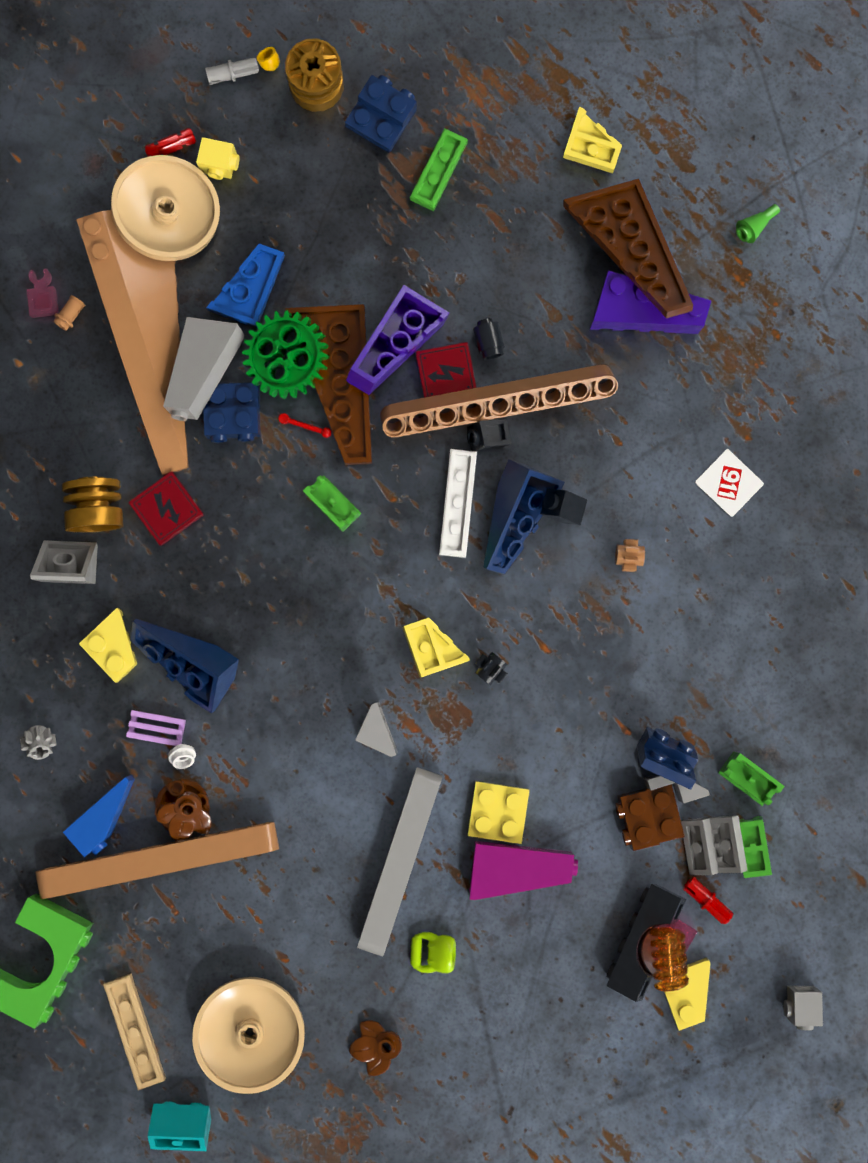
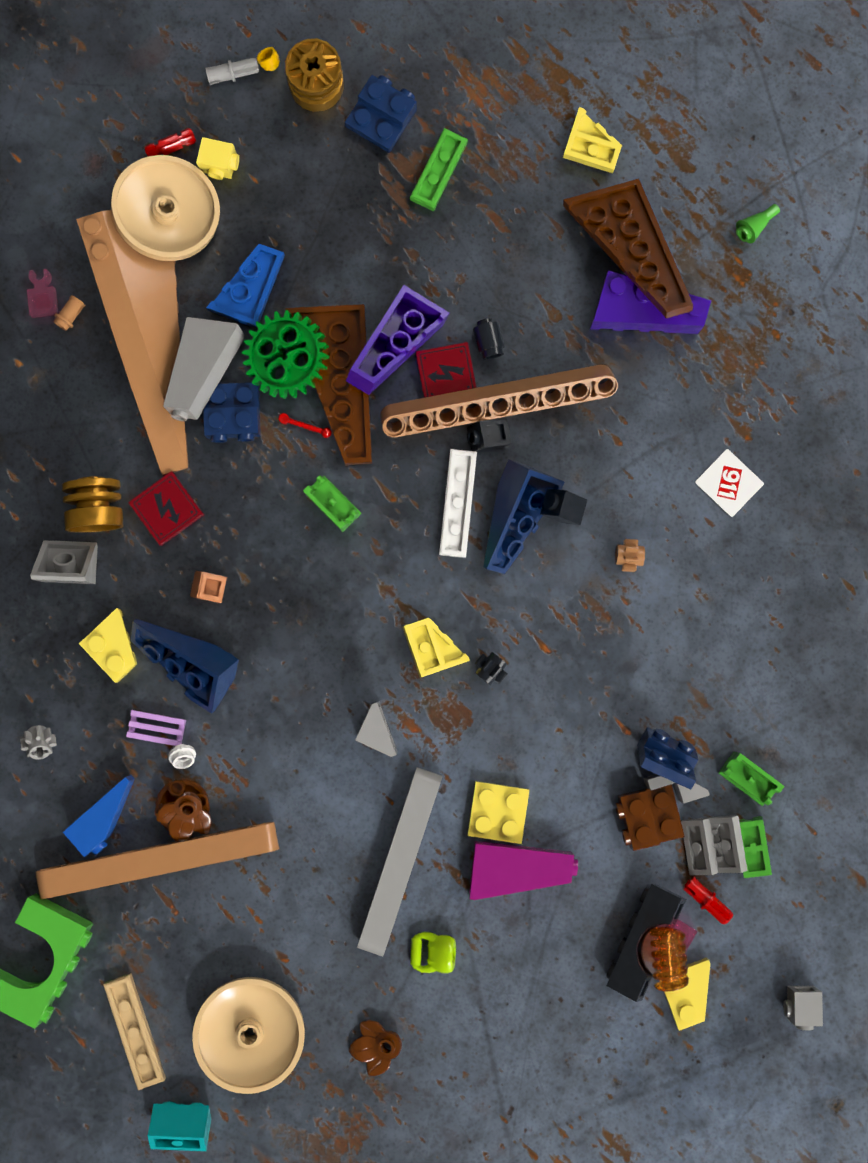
none -> nougat slope [190,571,227,603]

